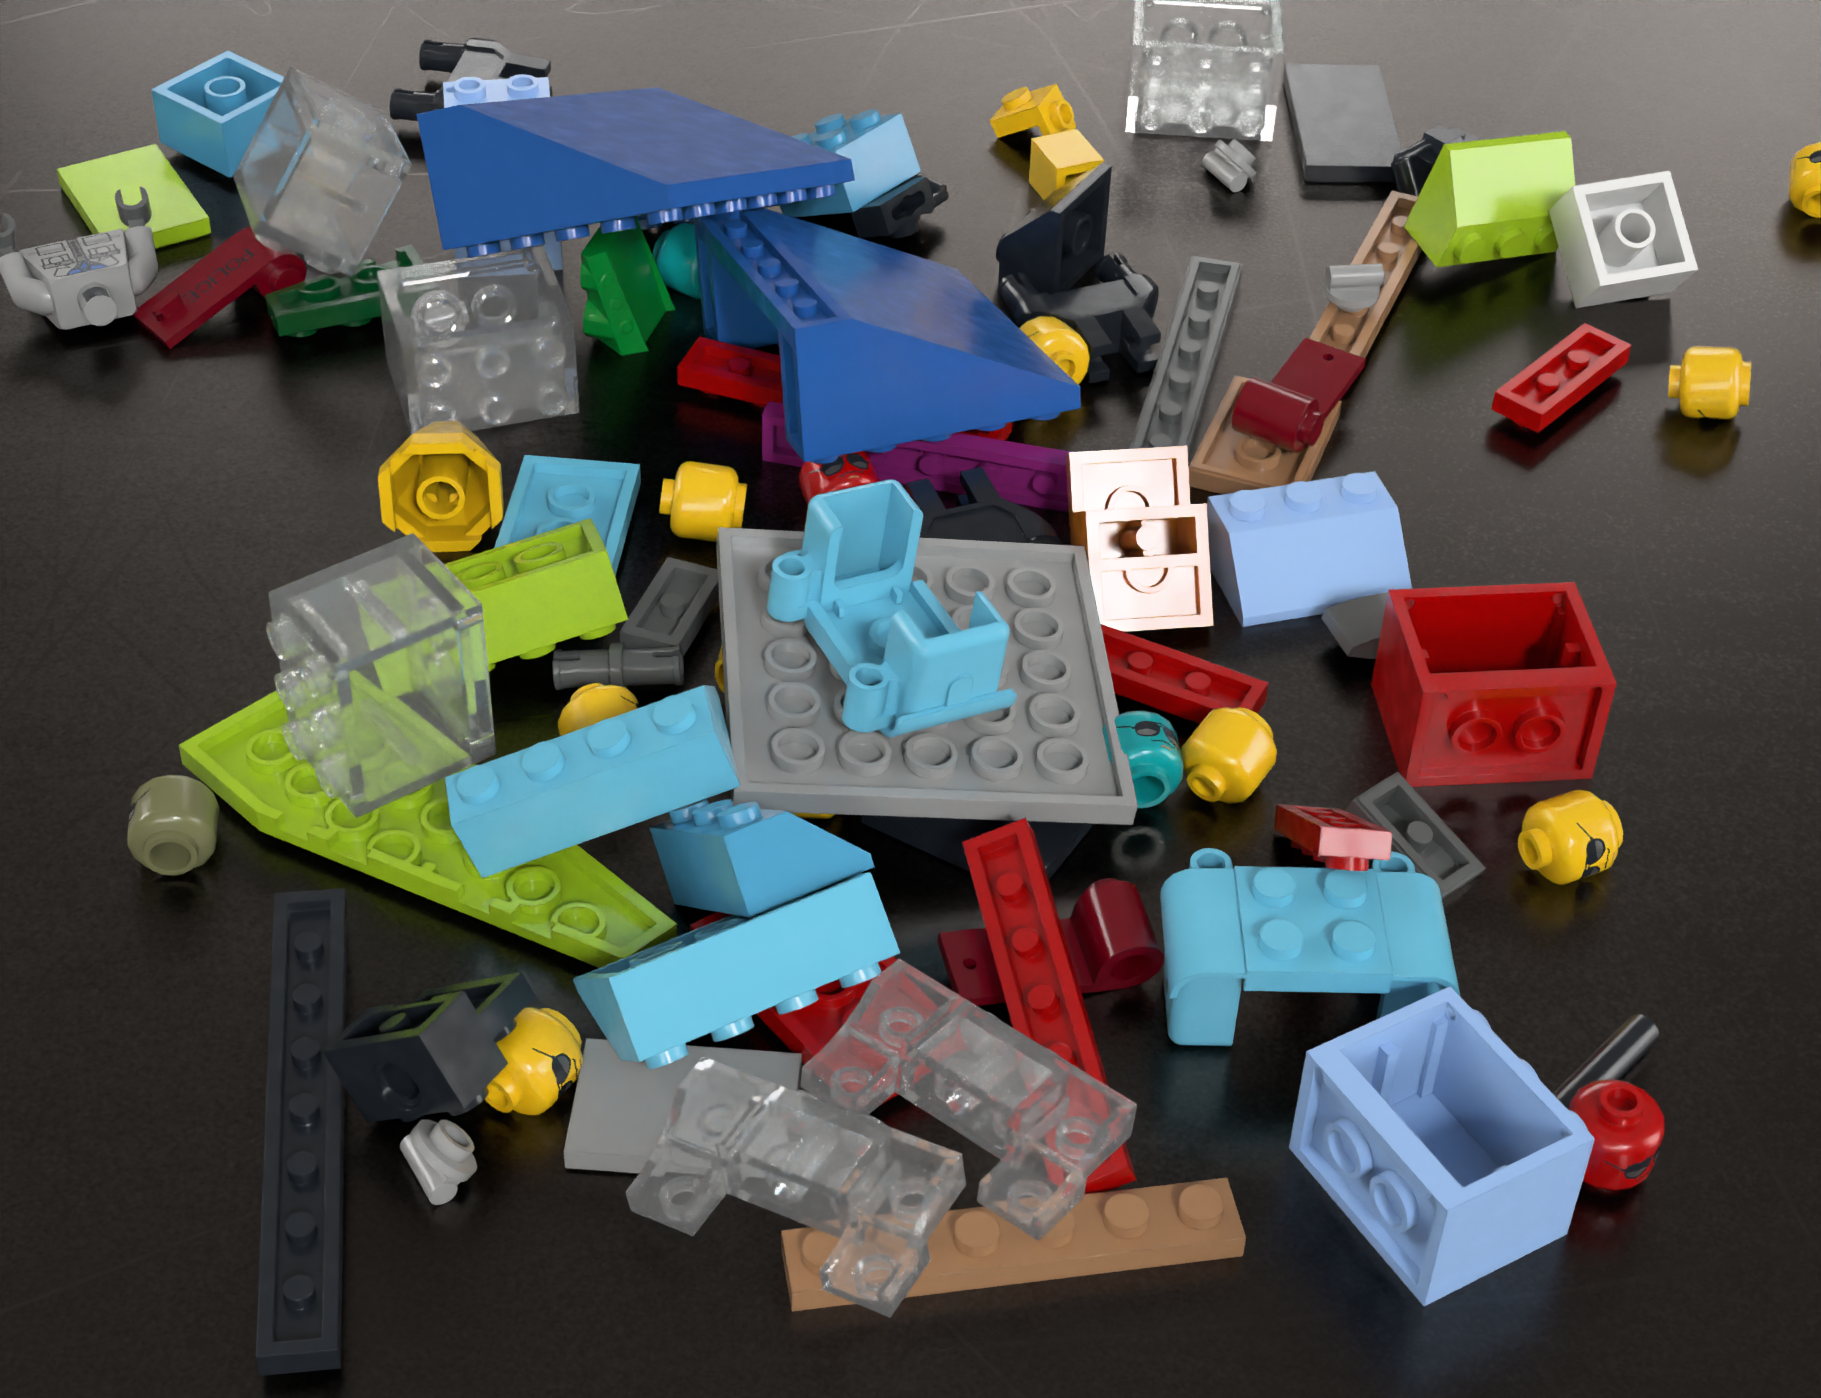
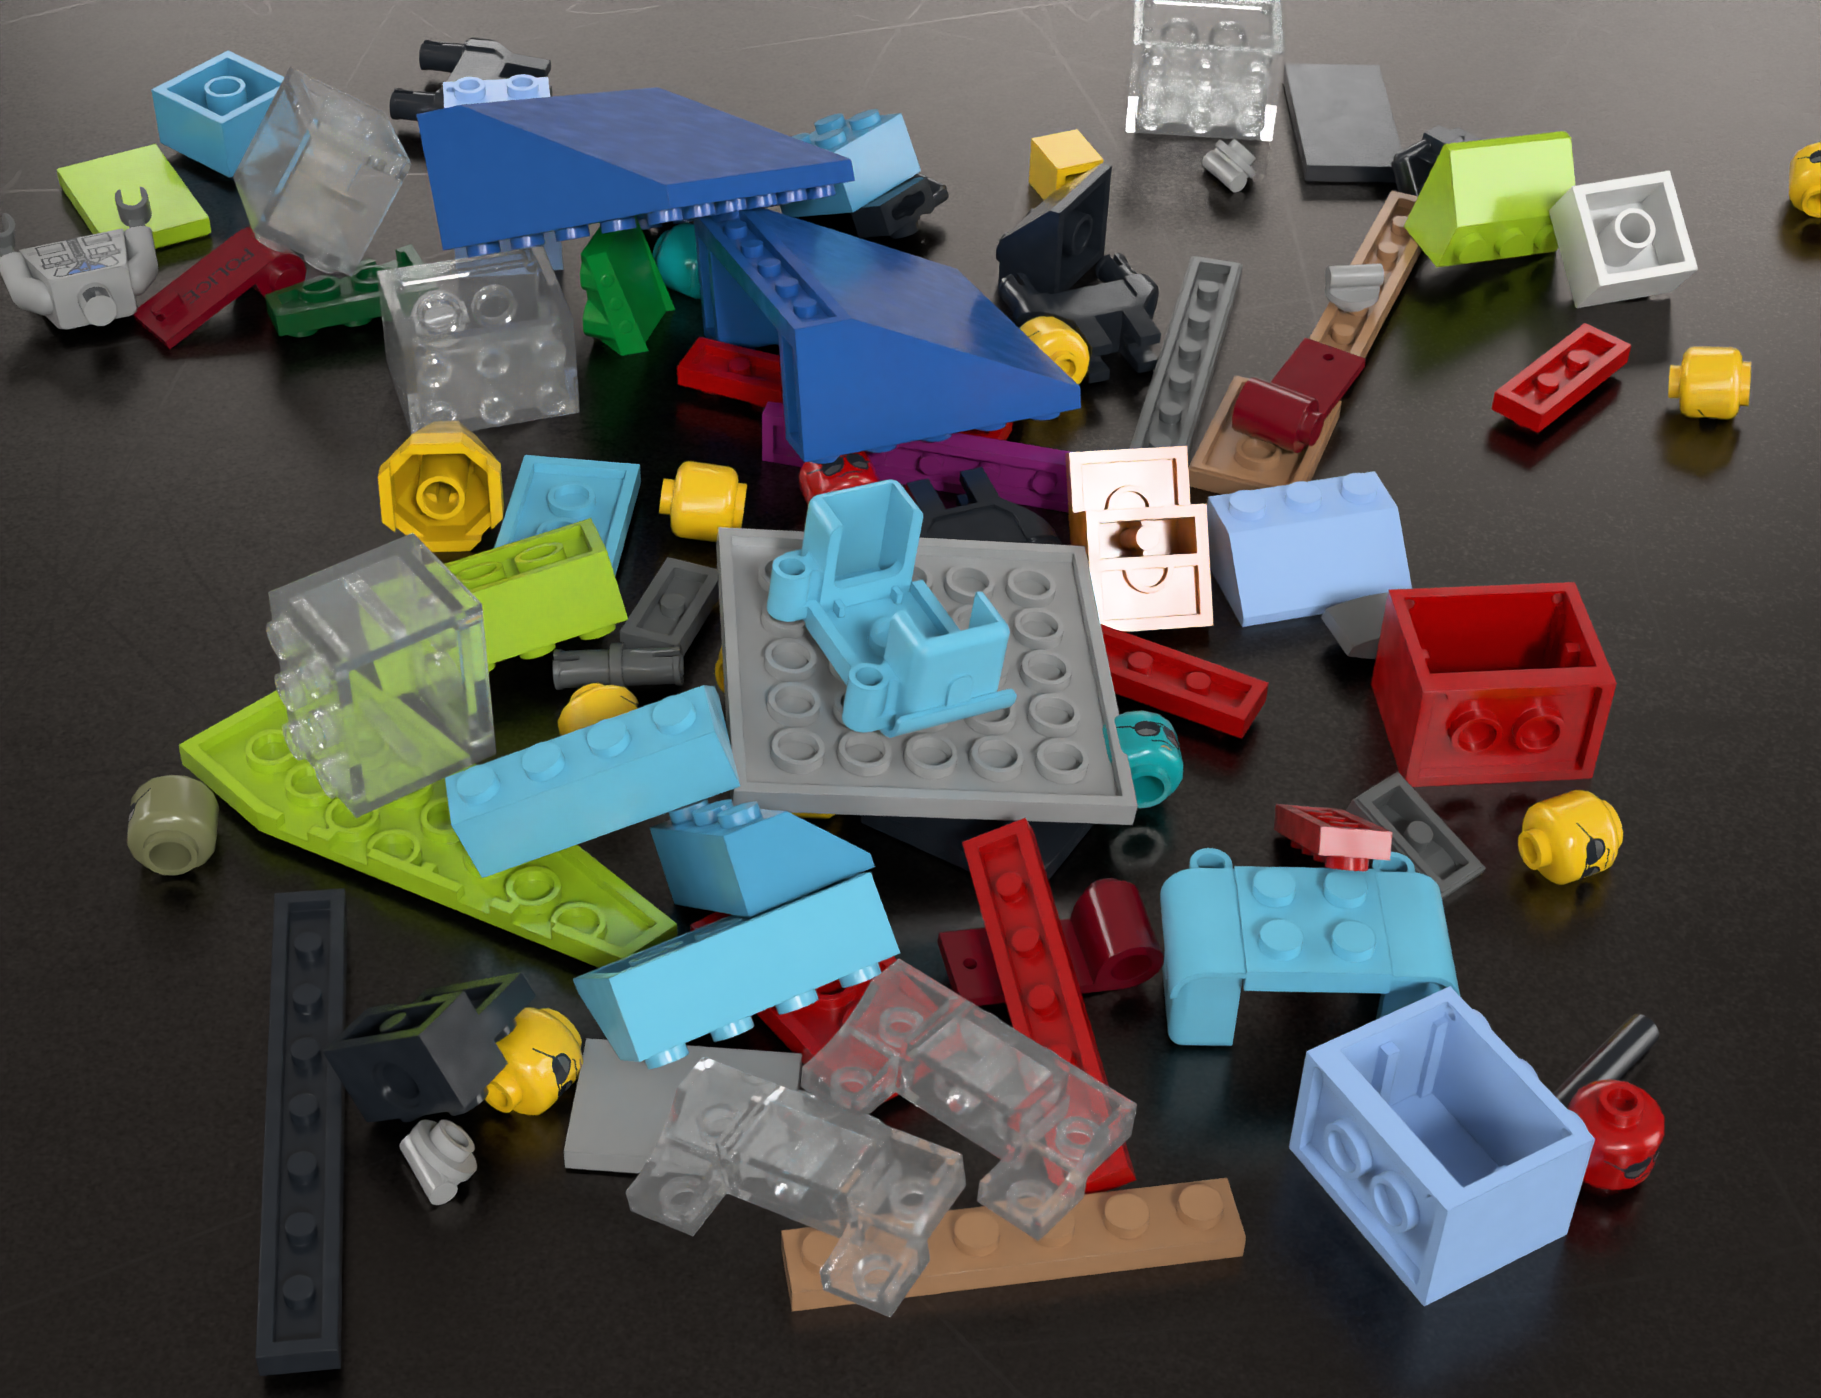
yellow bracket [989,83,1076,138] -> none
yellow head [1180,707,1277,804] -> none

